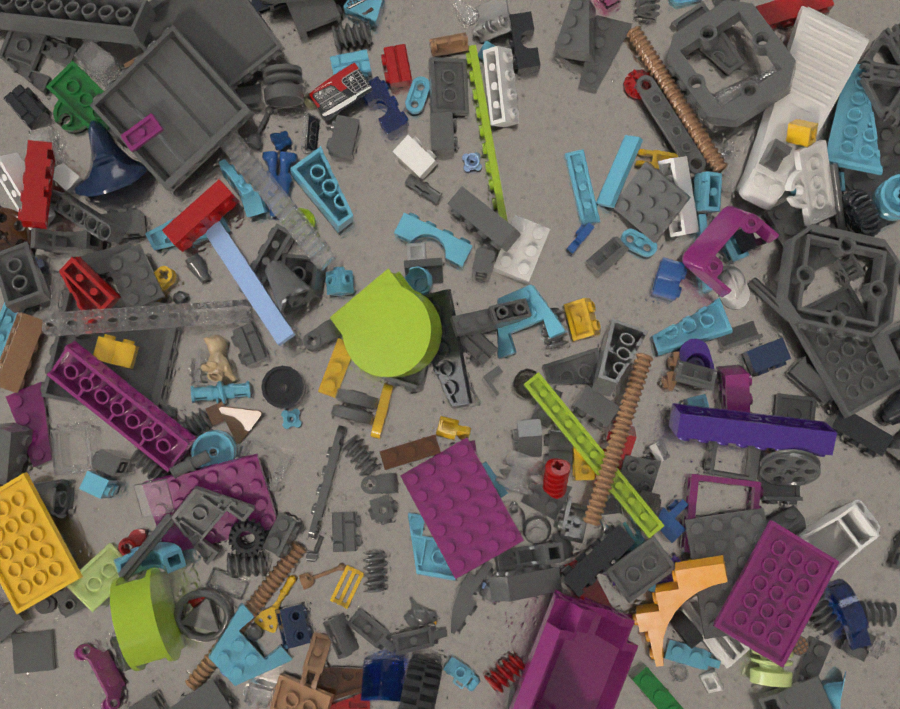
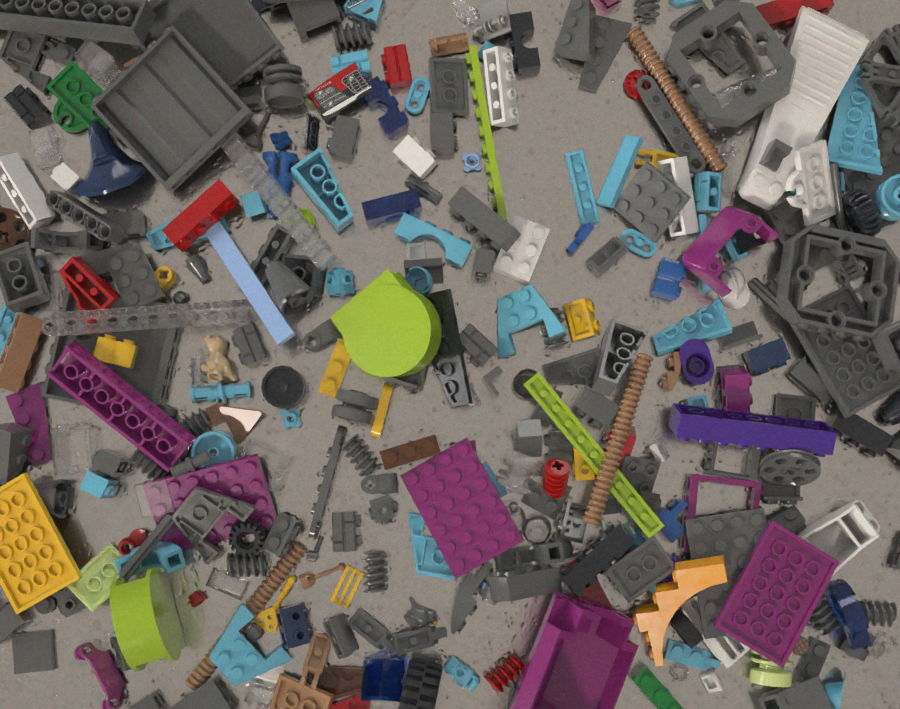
red wedge [18,140,56,229] -> none
magenta plate [120,113,164,152] -> none
dark grey piece [174,590,232,642] -> none
medium azure hinge [219,159,255,200] -> none
yellow plate [436,416,471,440] -> none
dark grey slope [450,298,532,337] -> none
dark grey hinge [672,360,717,391] -> none
yellow panel [786,119,819,147] -> none
none -> clear blue arch [361,188,422,225]

